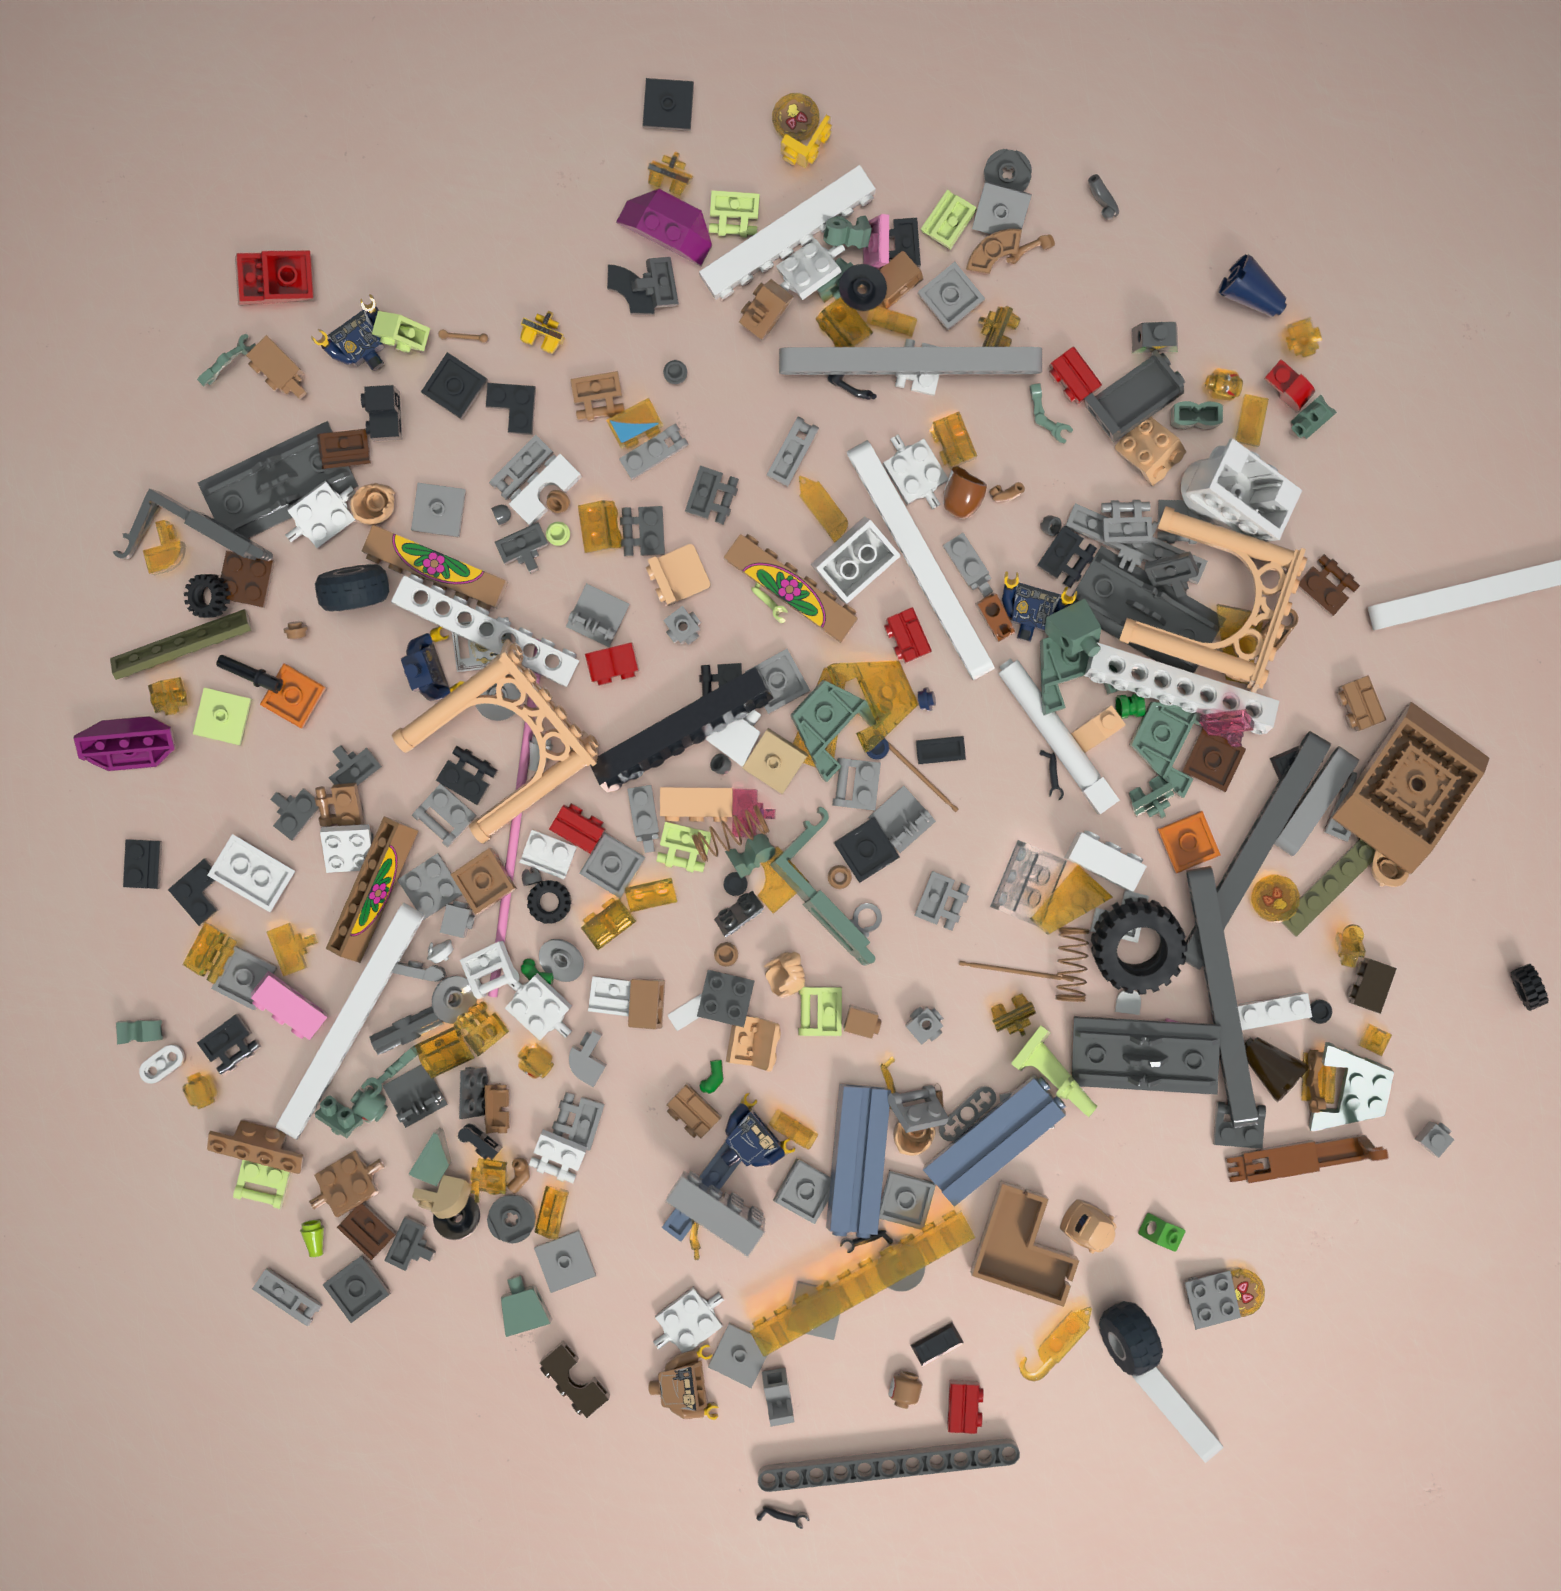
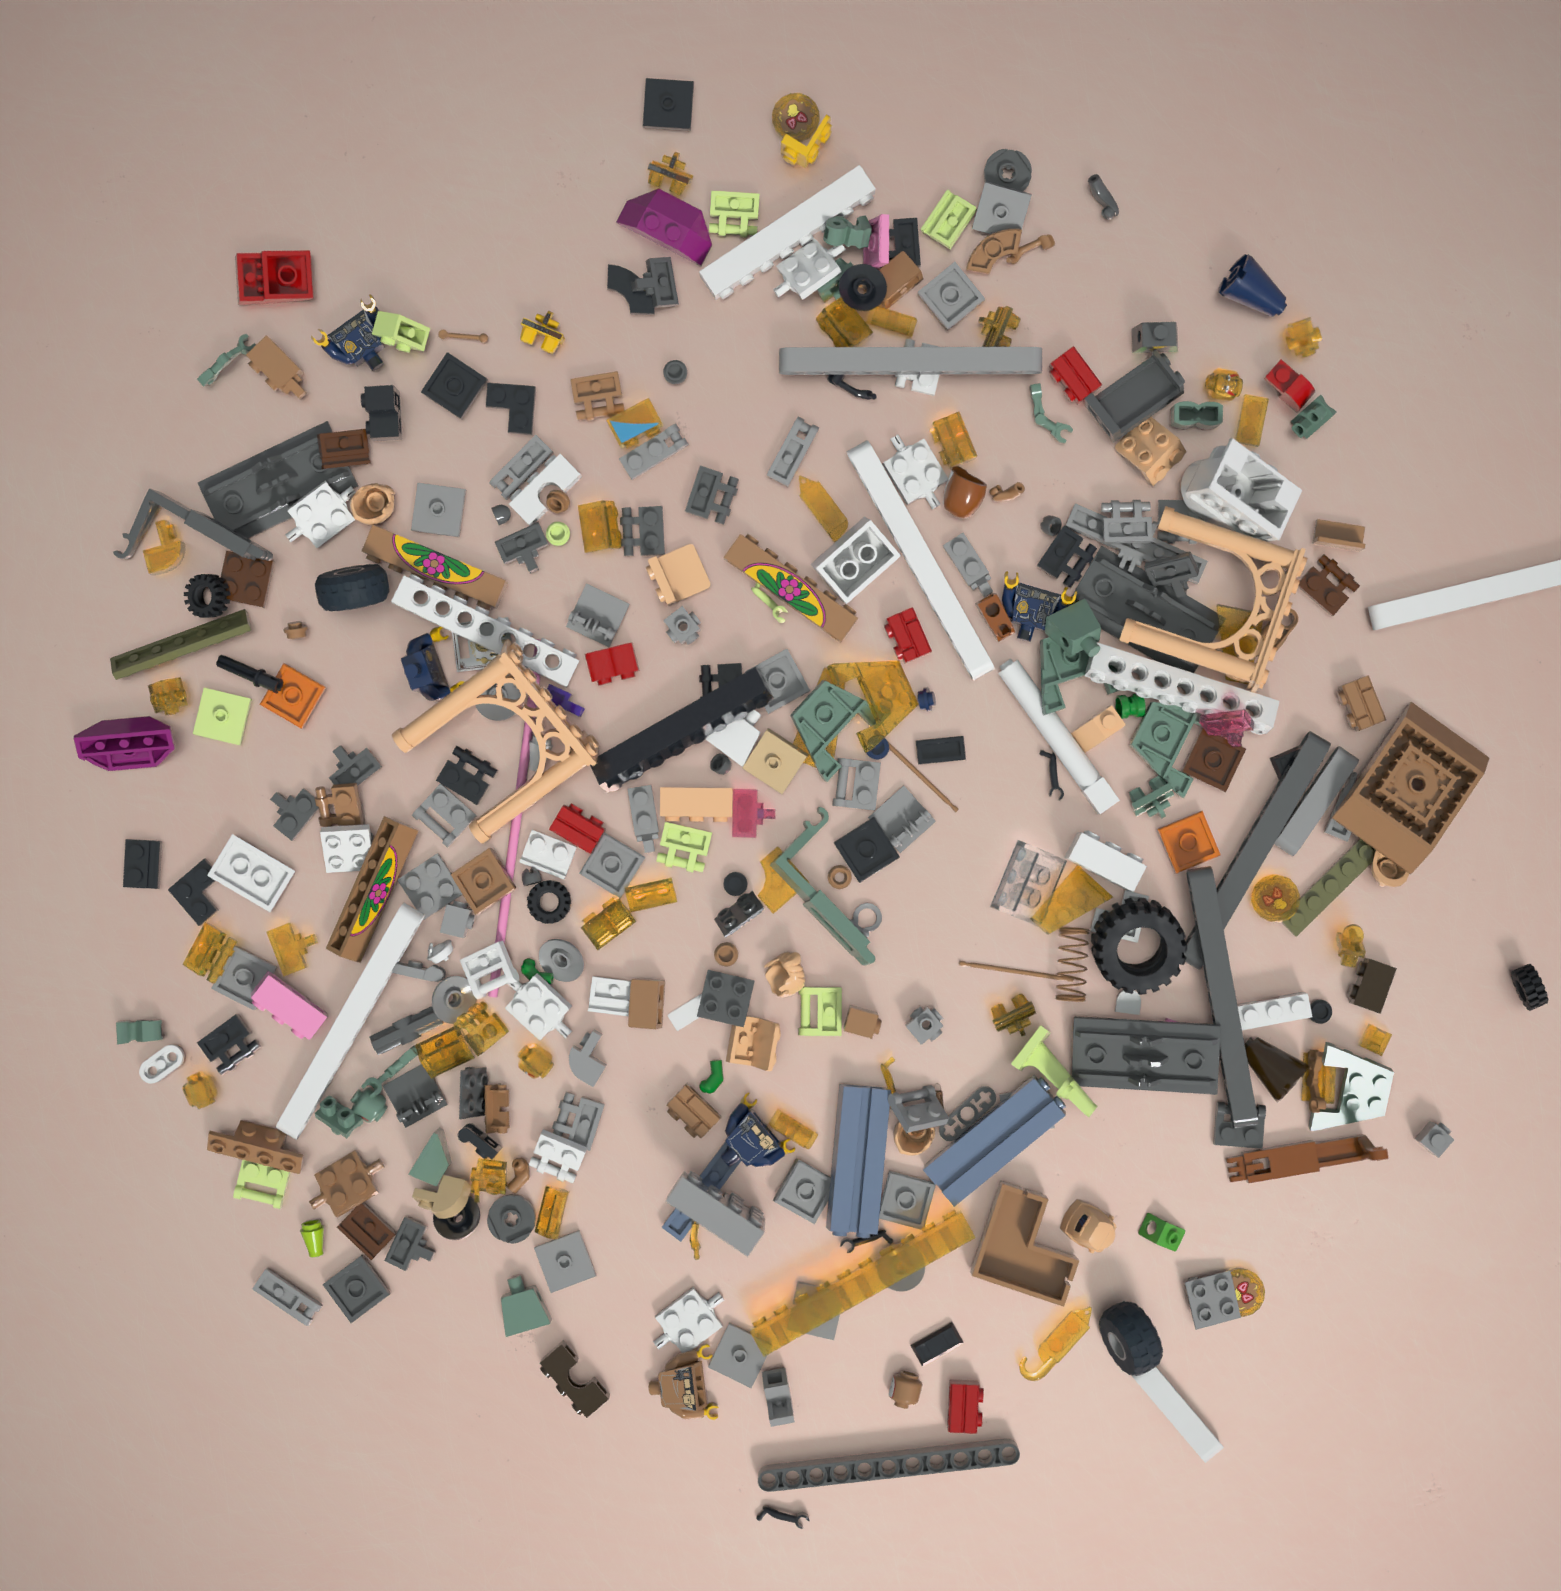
medium nougat piece [692,805,769,862] -> none
sand green leg [725,834,776,878] -> none
medium nougat brick [739,279,794,340] -> none
light grey plate [914,871,970,931] -> none
none -> dark purple plate [547,684,585,717]
none -> medium nougat panel [1312,519,1366,551]

